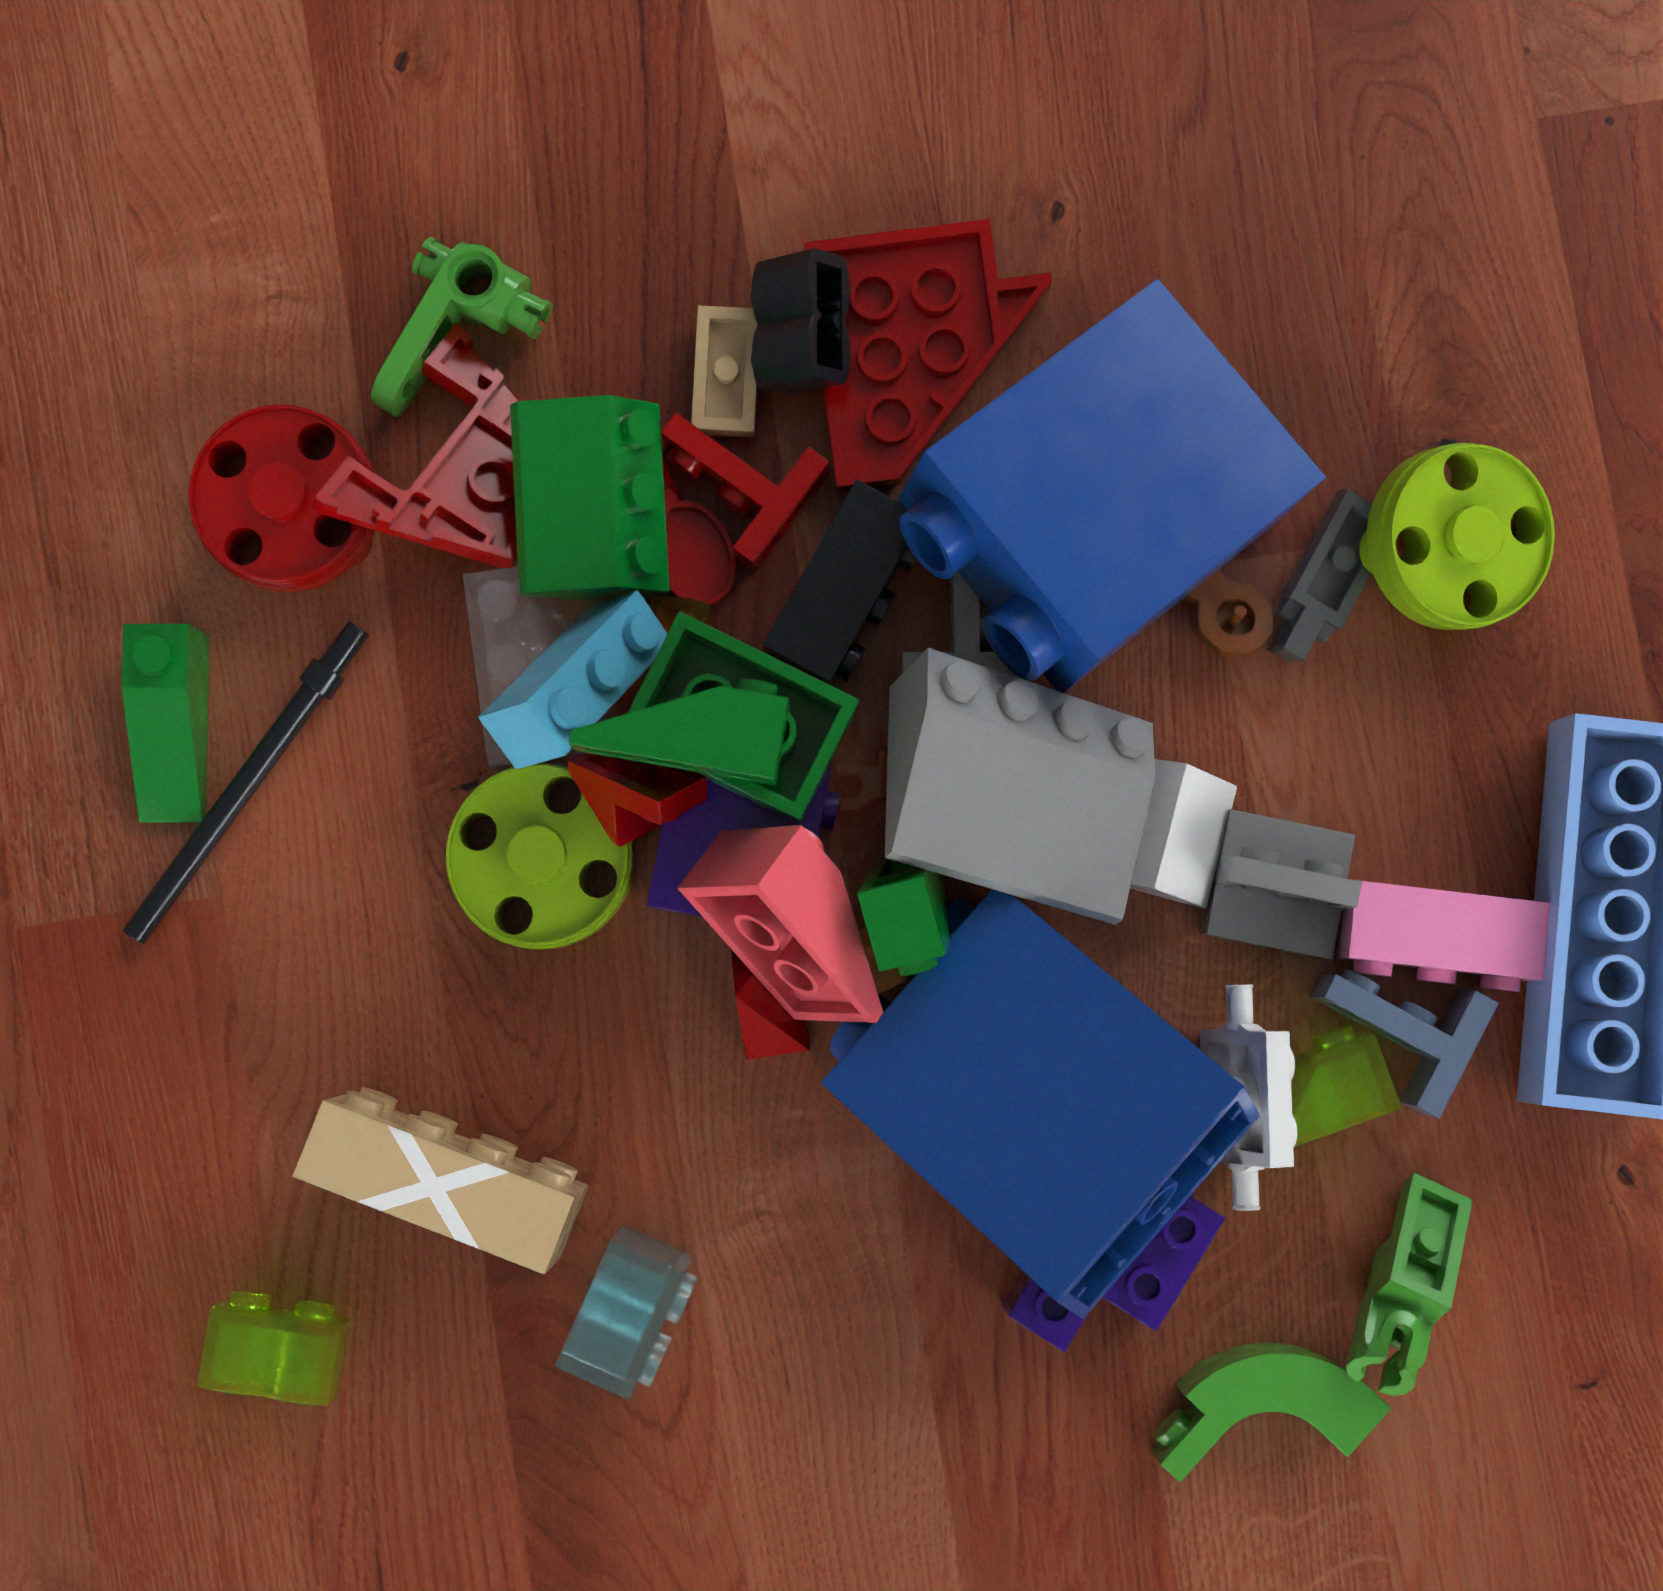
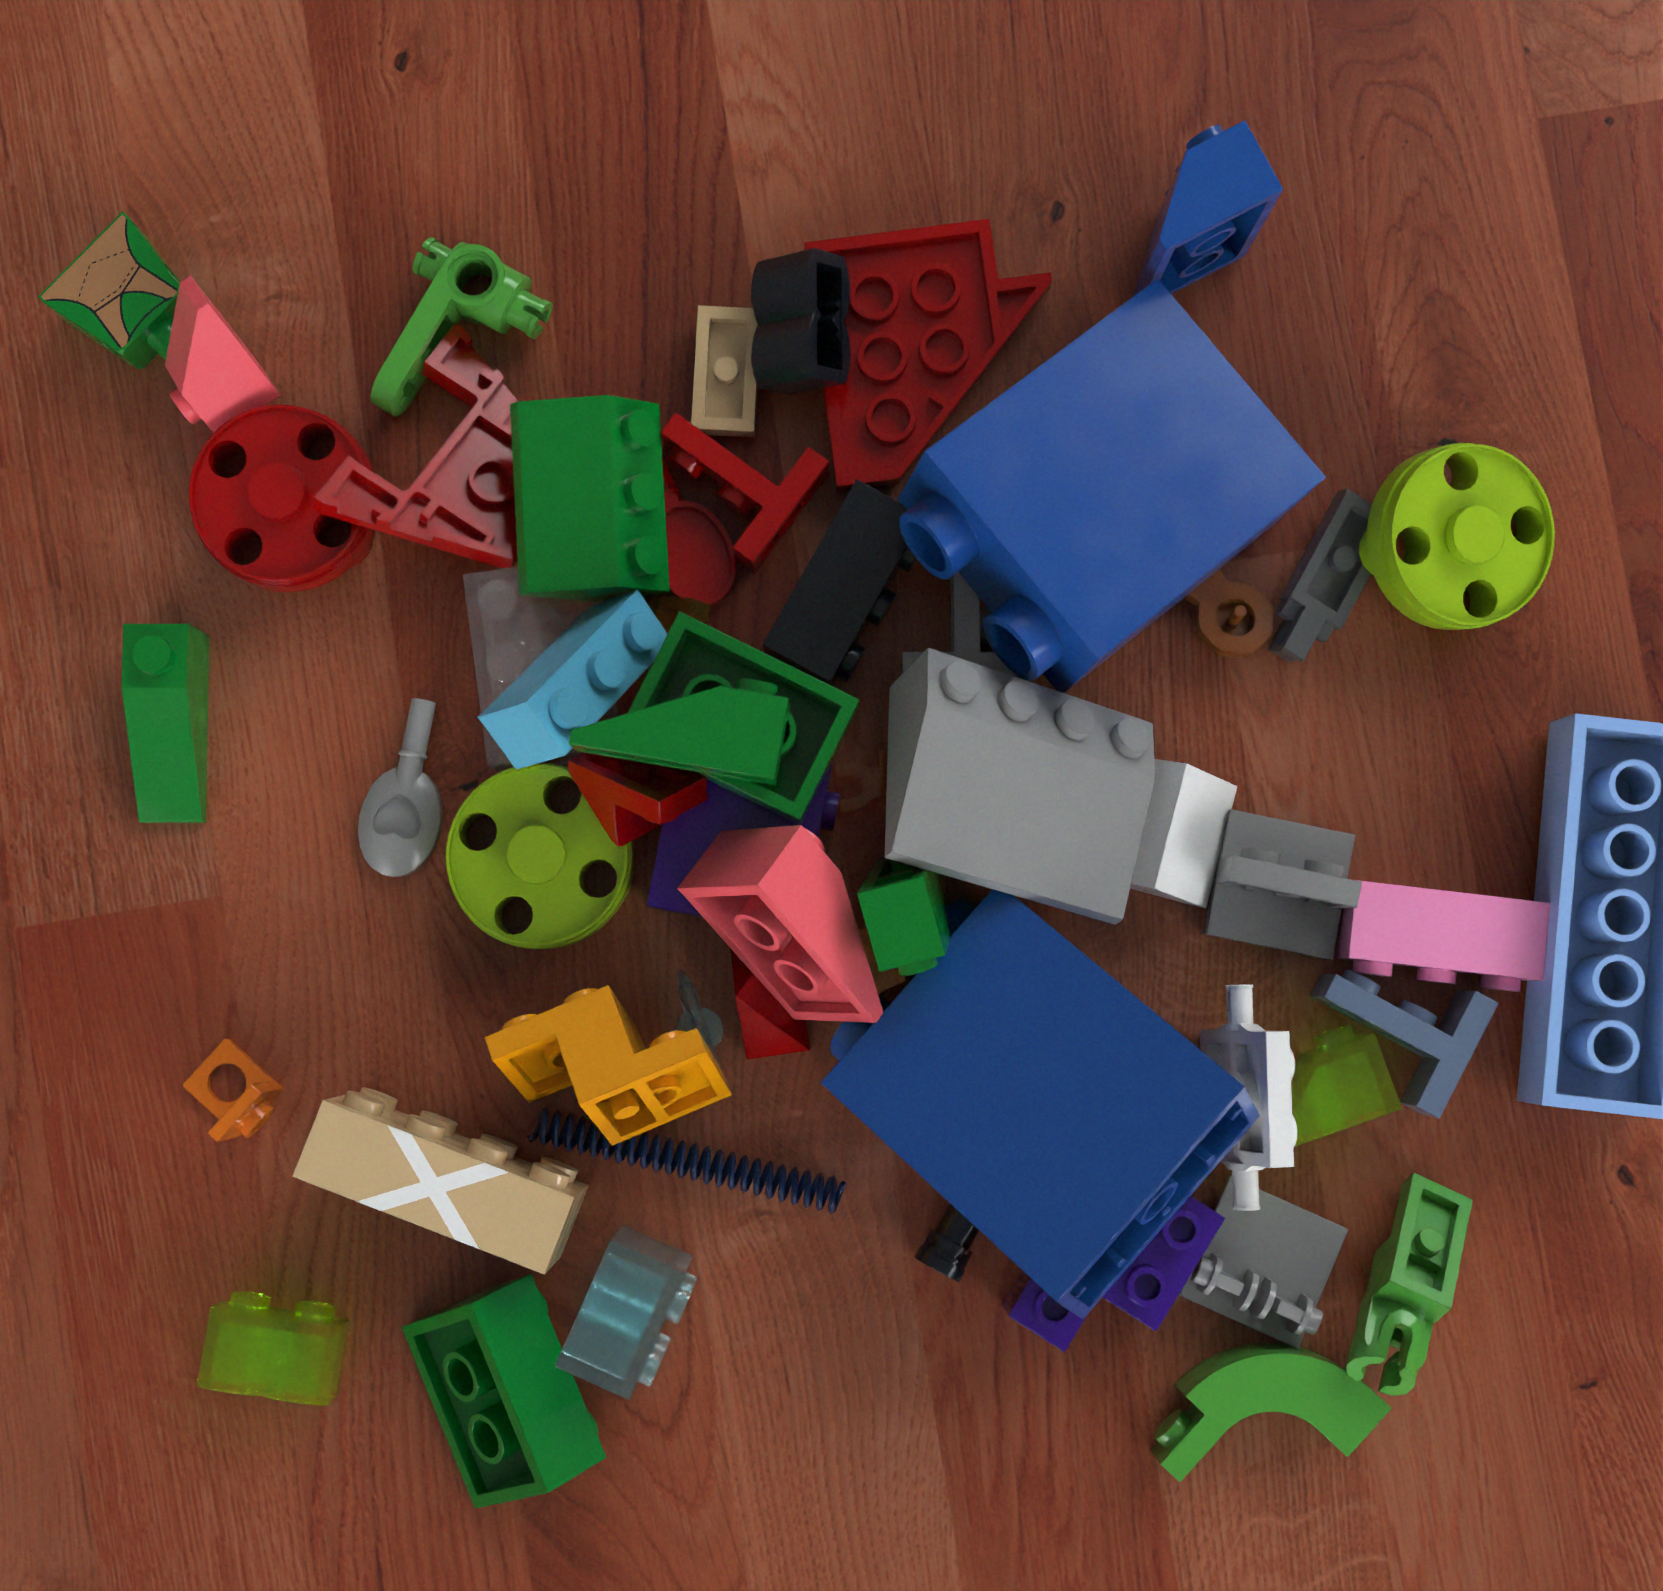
black bar [123,621,370,944] -> none
none -> torso [38,211,180,370]
none -> coral slope [165,275,280,433]
none -> orange bracket [183,1039,284,1142]
none -> light grey piece [358,698,443,877]
none -> green slope [401,1273,607,1509]
none -> light orange bracket [485,985,732,1146]
none -> dark blue piece [527,1107,846,1214]
none -> clear light blue piece [676,970,724,1069]
none -> black pin [914,1204,979,1283]
none -> blue slope [1132,120,1283,297]
none -> light grey hinge [1179,1176,1349,1349]

